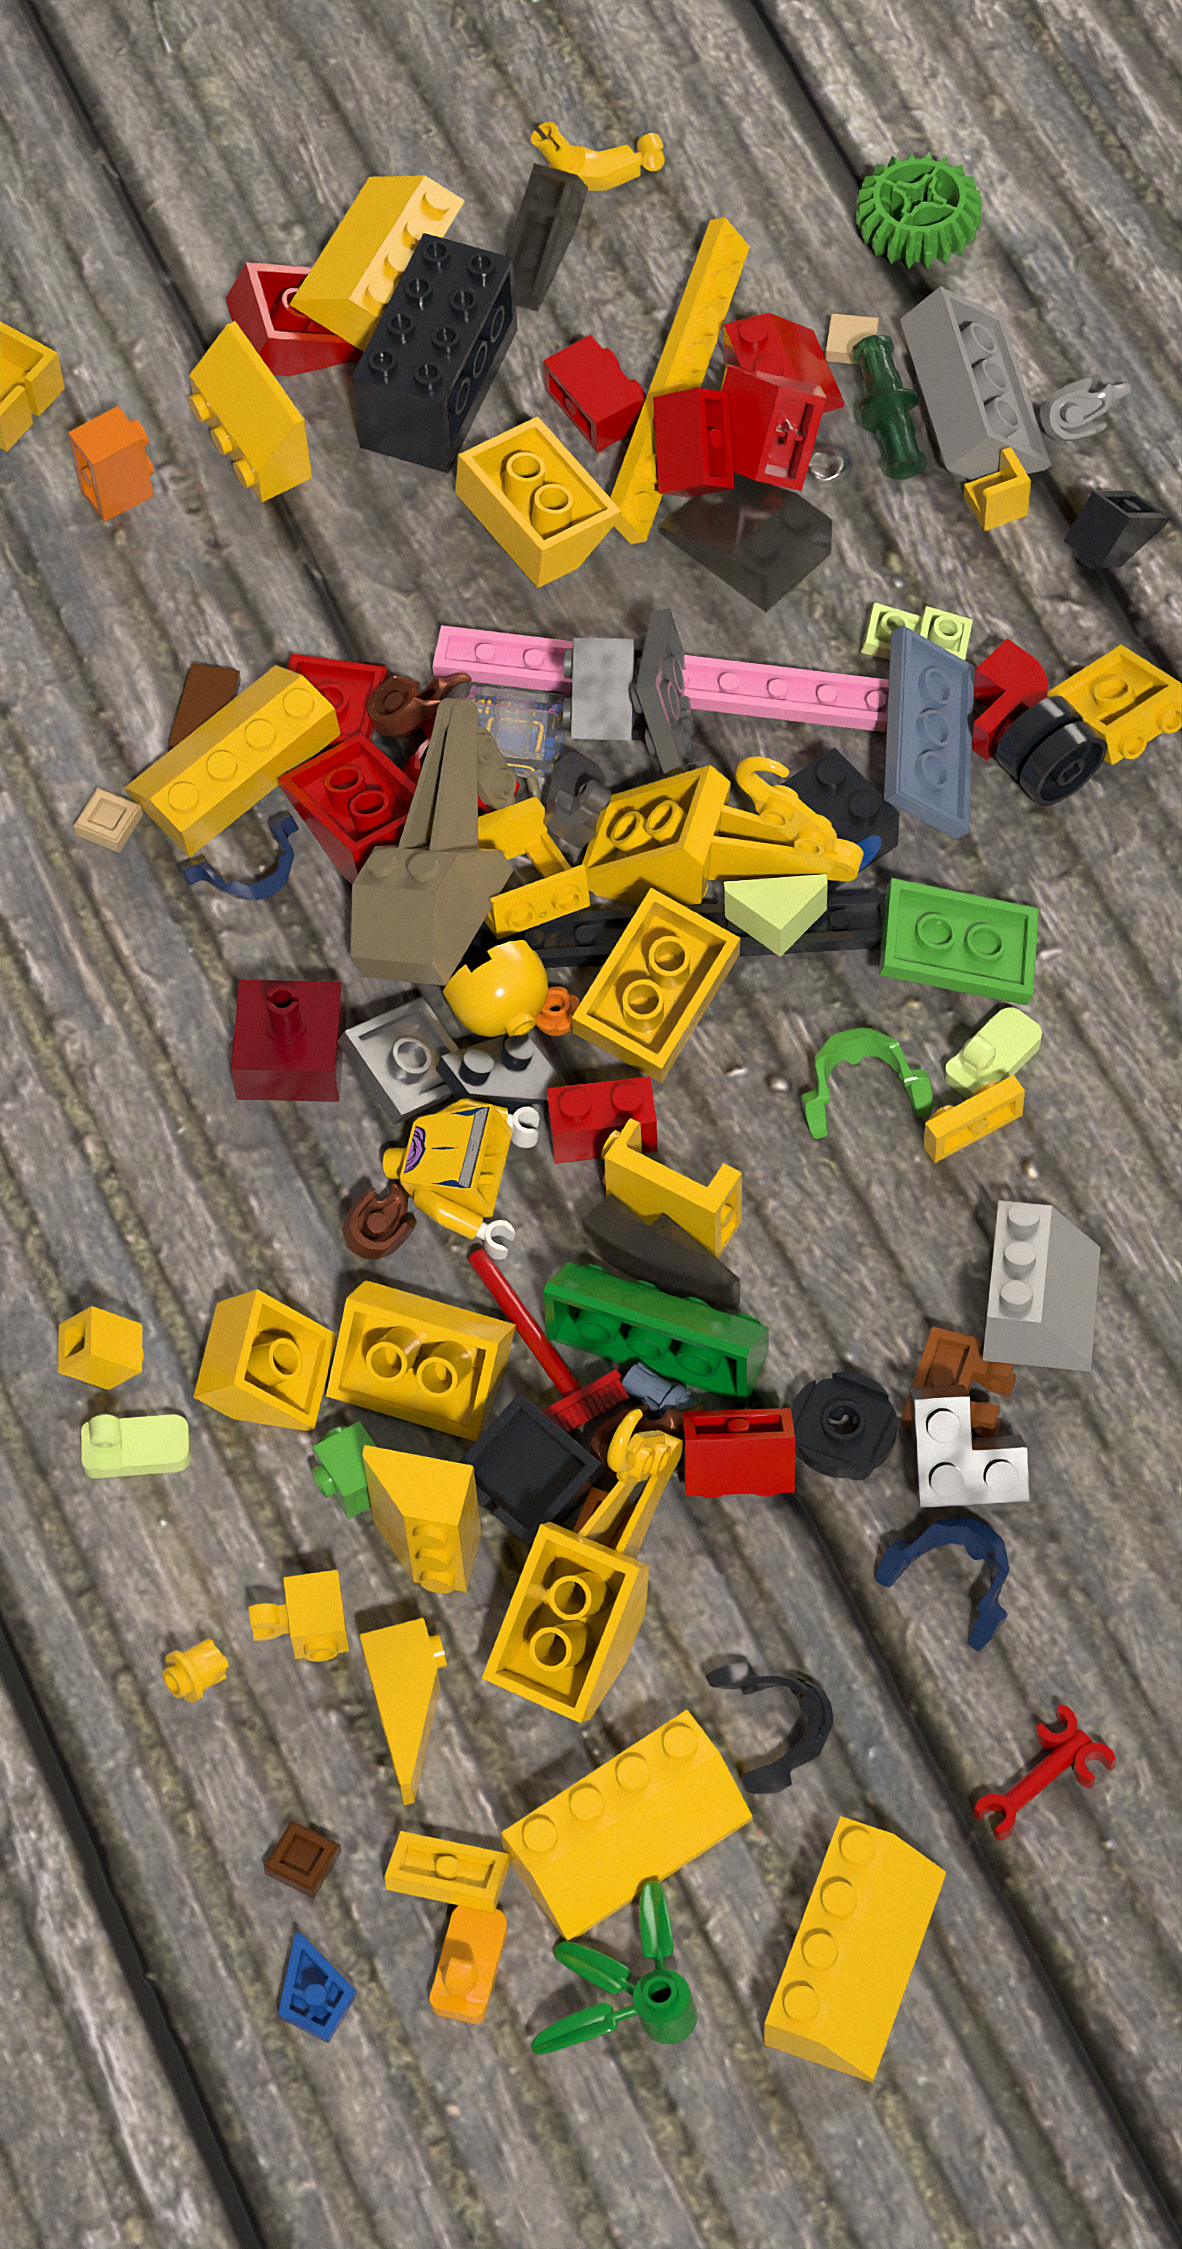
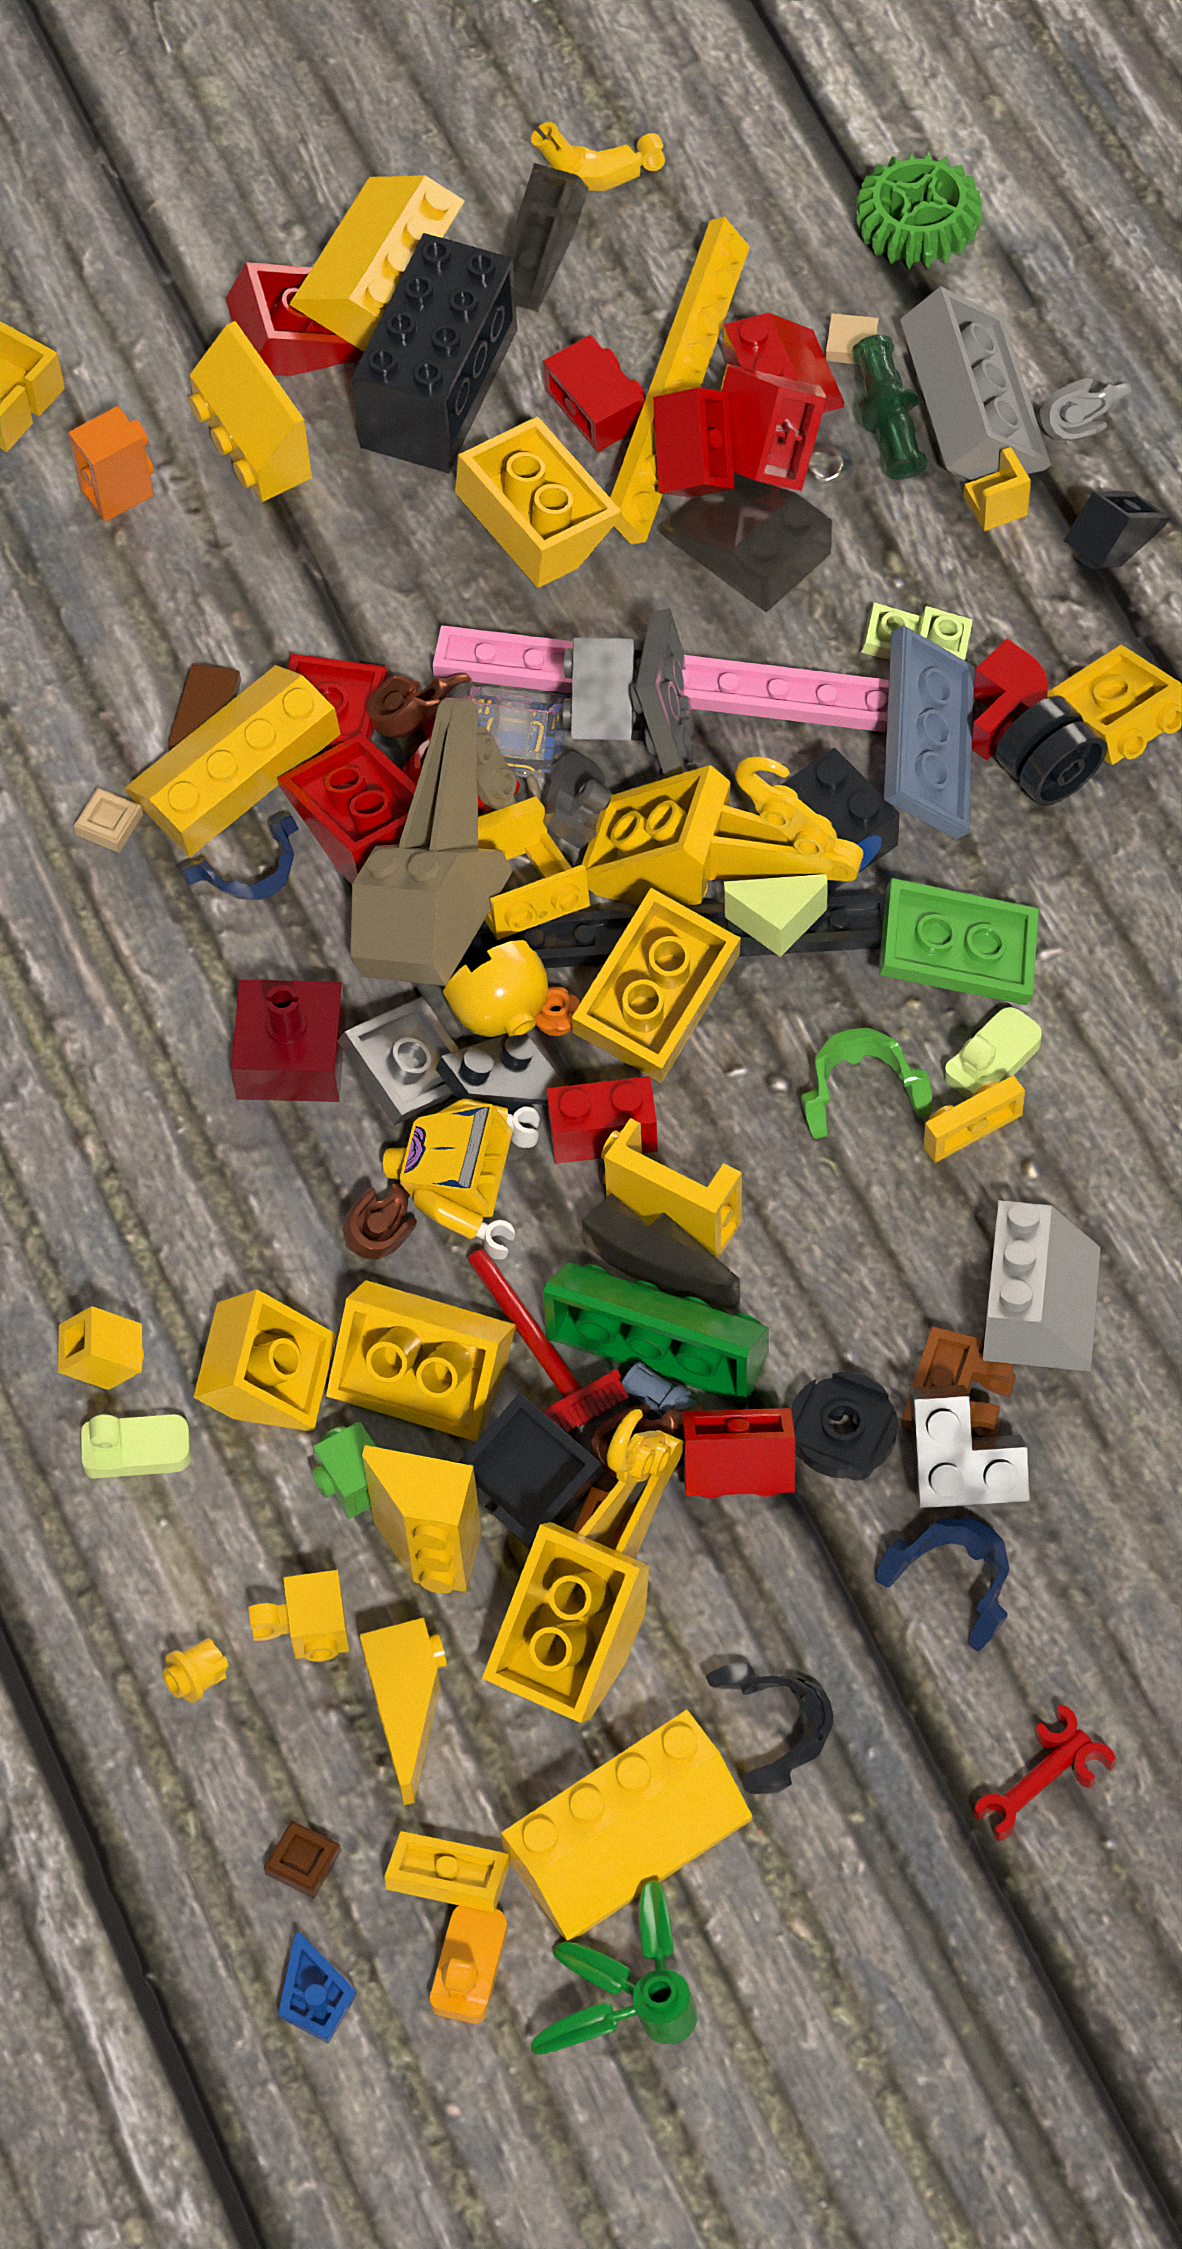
yellow slope [764,1816,946,2083] -> none

